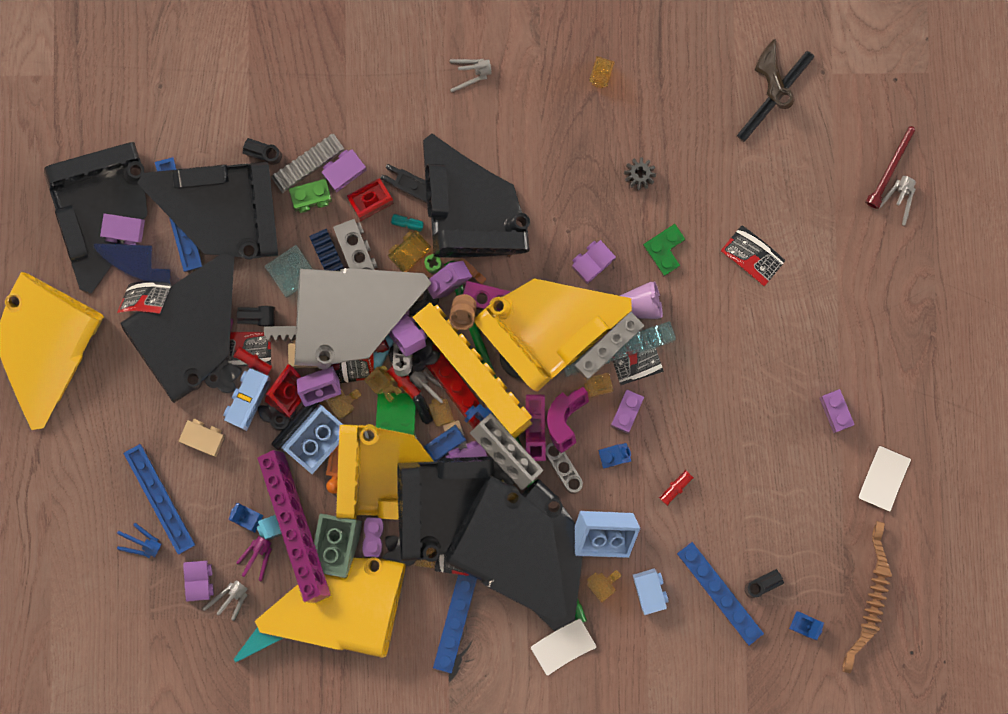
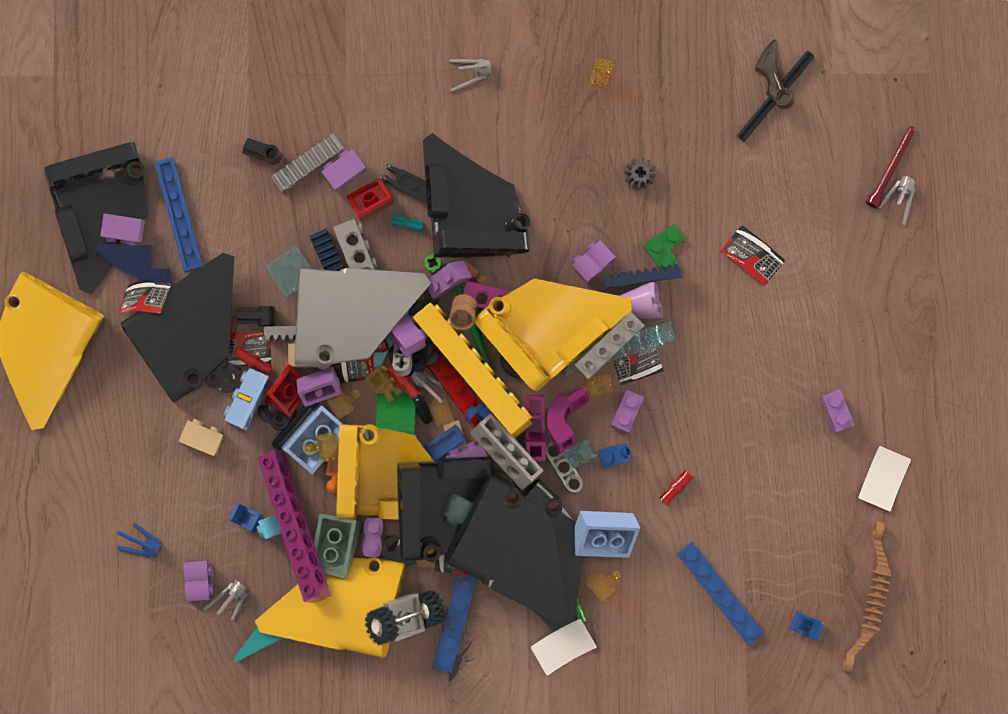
blue plate [123,444,196,555] -> none
black panel [137,162,278,260] -> none
magenta plant [236,536,272,582] -> none
bright green bracket [289,179,332,213] -> none
clear yellow brick [388,230,432,272] -> none
light blue brick [632,568,669,615] -> none
black piece [744,569,784,598] -> none
none -> clear yellow brick [303,432,339,462]
none -> plate [365,590,446,645]
none -> clear light blue brick [442,494,473,526]
none -> clear light blue brick [564,440,597,468]
none -> dark blue gear [604,264,683,288]

